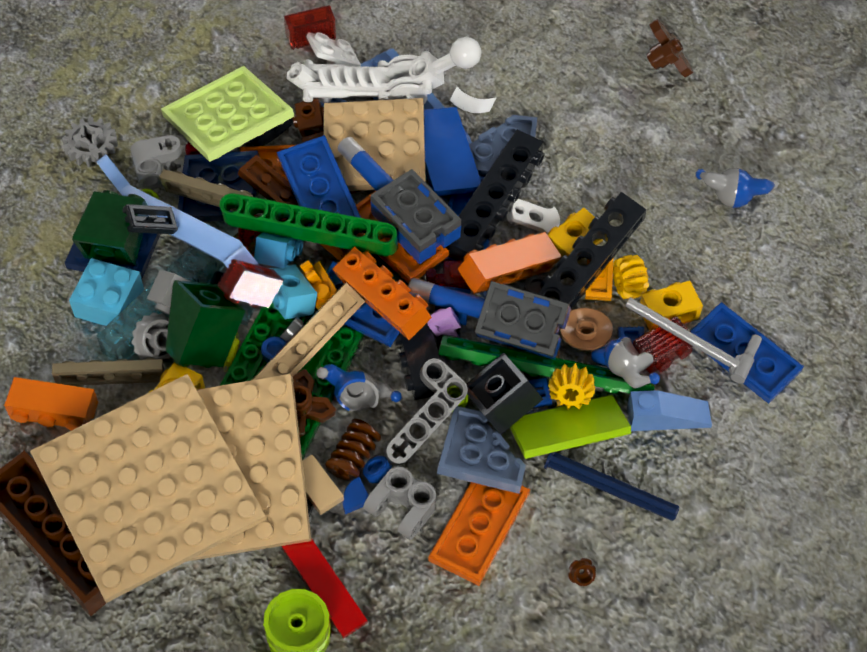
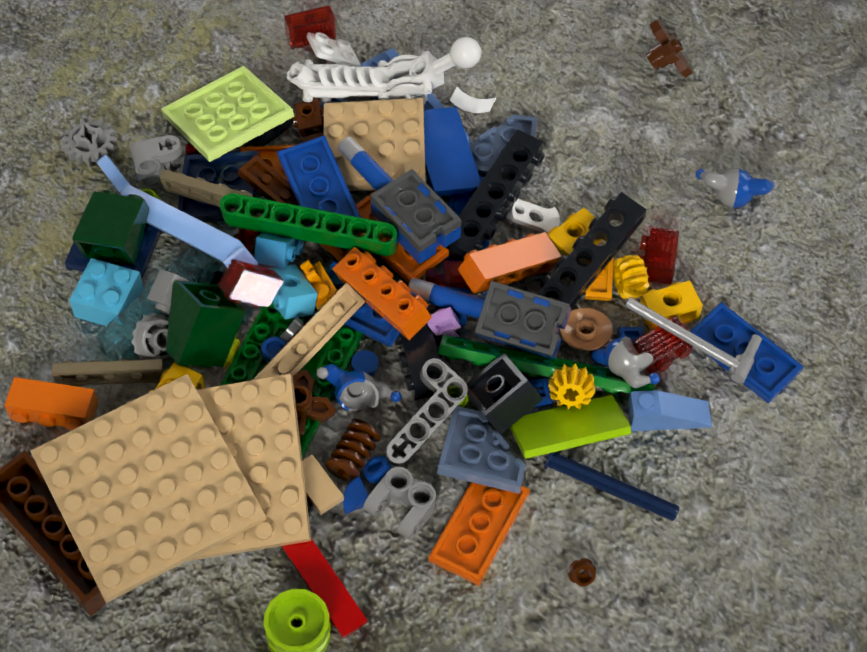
black tile [122,204,178,234] -> none
none -> blue tile [351,350,378,377]
none -> clear red brick [639,226,679,285]

